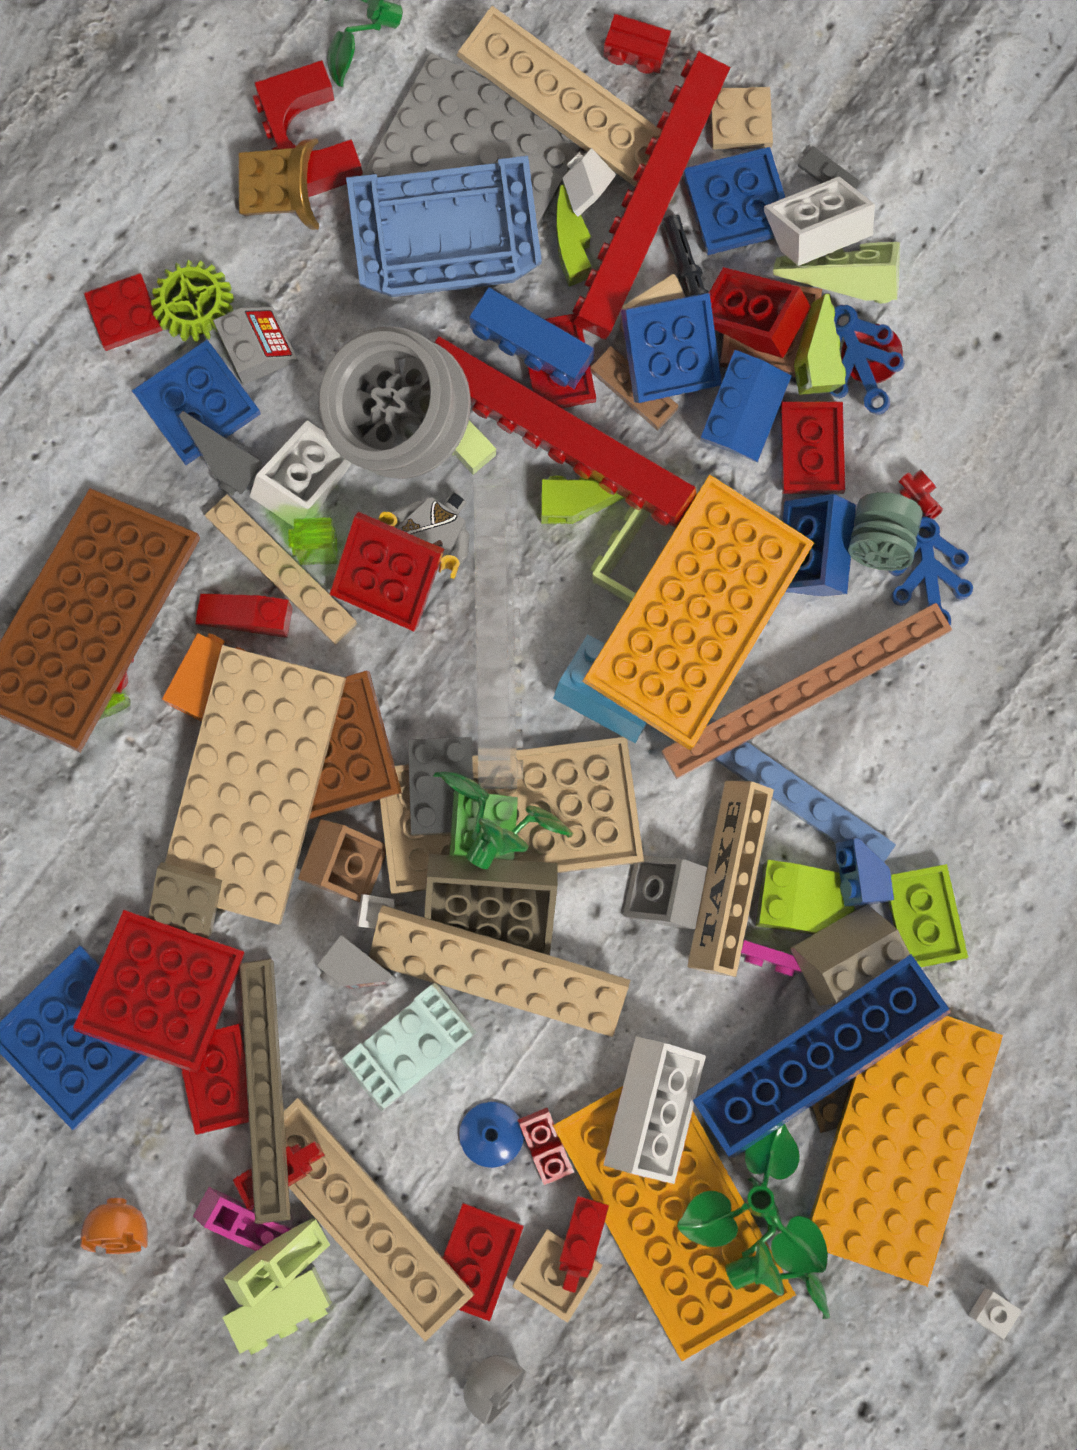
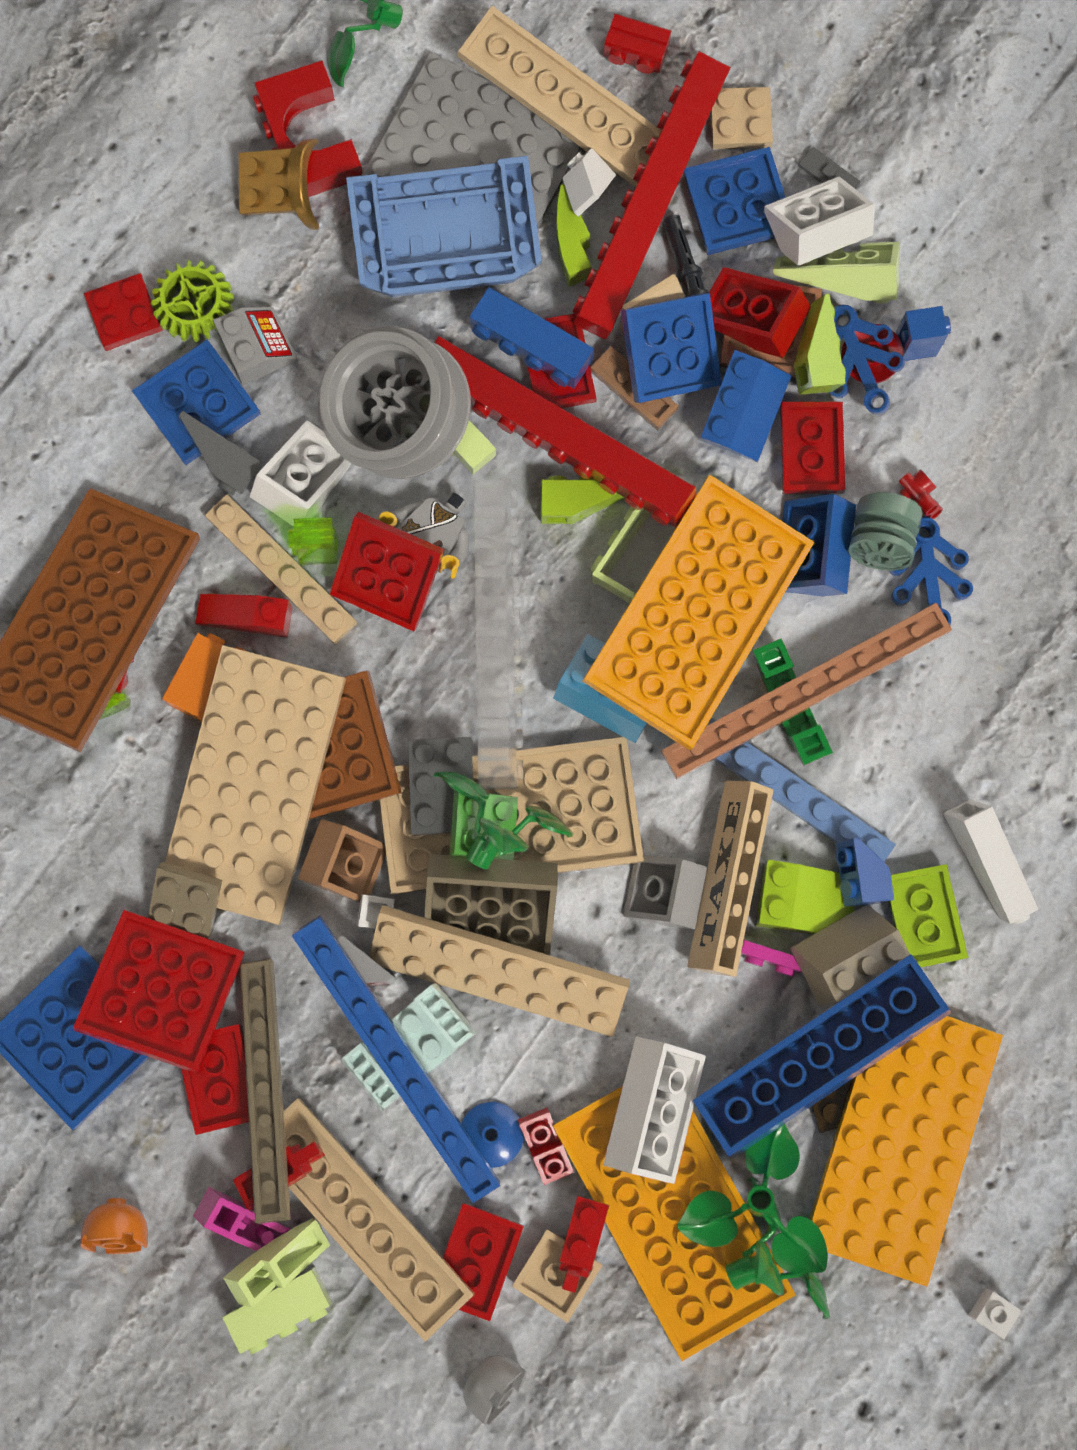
none -> blue plate [292,915,500,1203]
none -> green slope [752,638,833,766]
none -> blue brick [896,306,951,361]
none -> white slope [943,799,1039,924]

